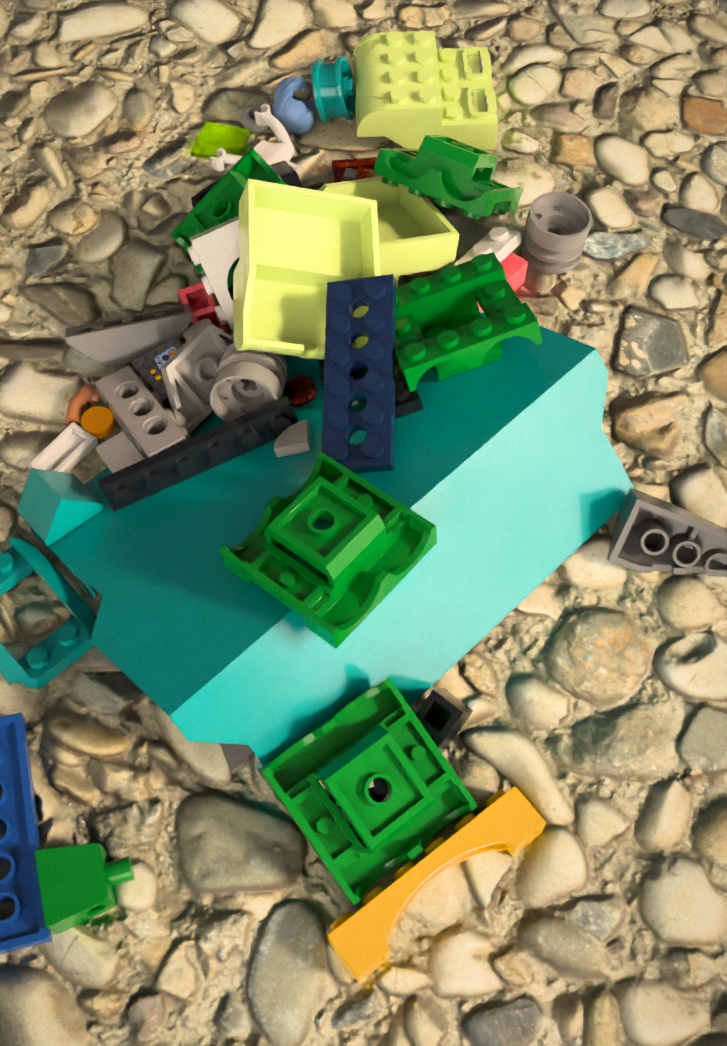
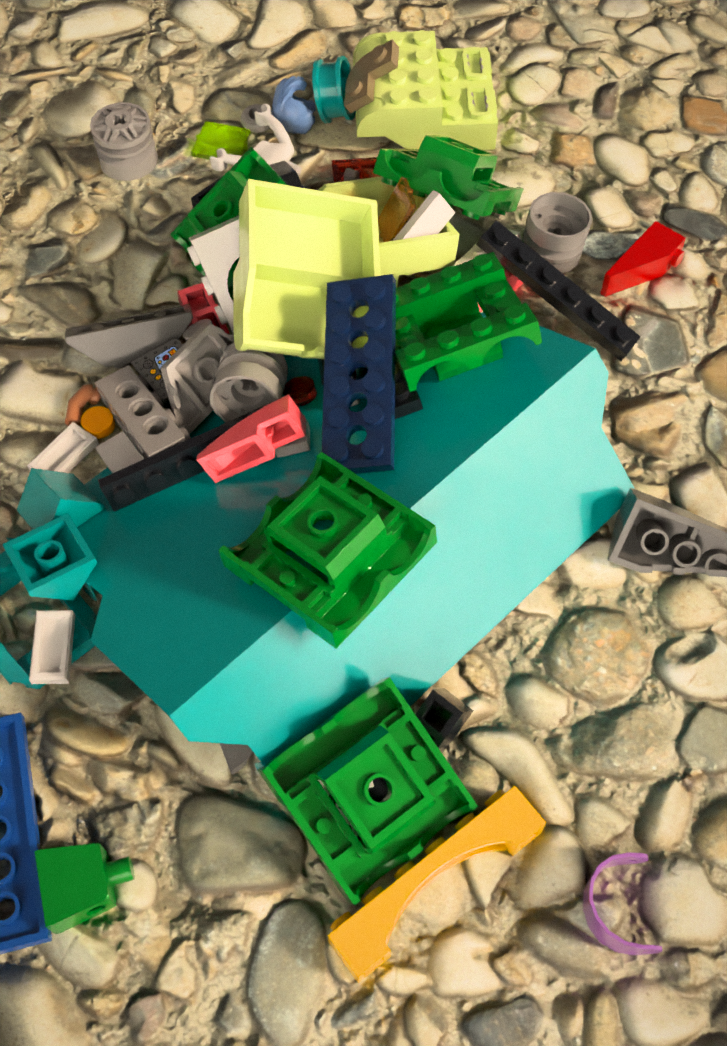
none -> teal slope [2,513,97,601]
none -> white tile [29,610,75,684]
none -> light grey wheel [90,102,158,181]
none -> coral slope [196,394,306,483]
none -> dark tan plate [344,39,399,113]
none -> clear orange piece [378,176,417,242]
none -> white tile [393,190,455,241]
none -> black plate [476,220,641,361]
none -> medium lavender piece [583,852,662,955]
none -> red slope [600,221,686,297]

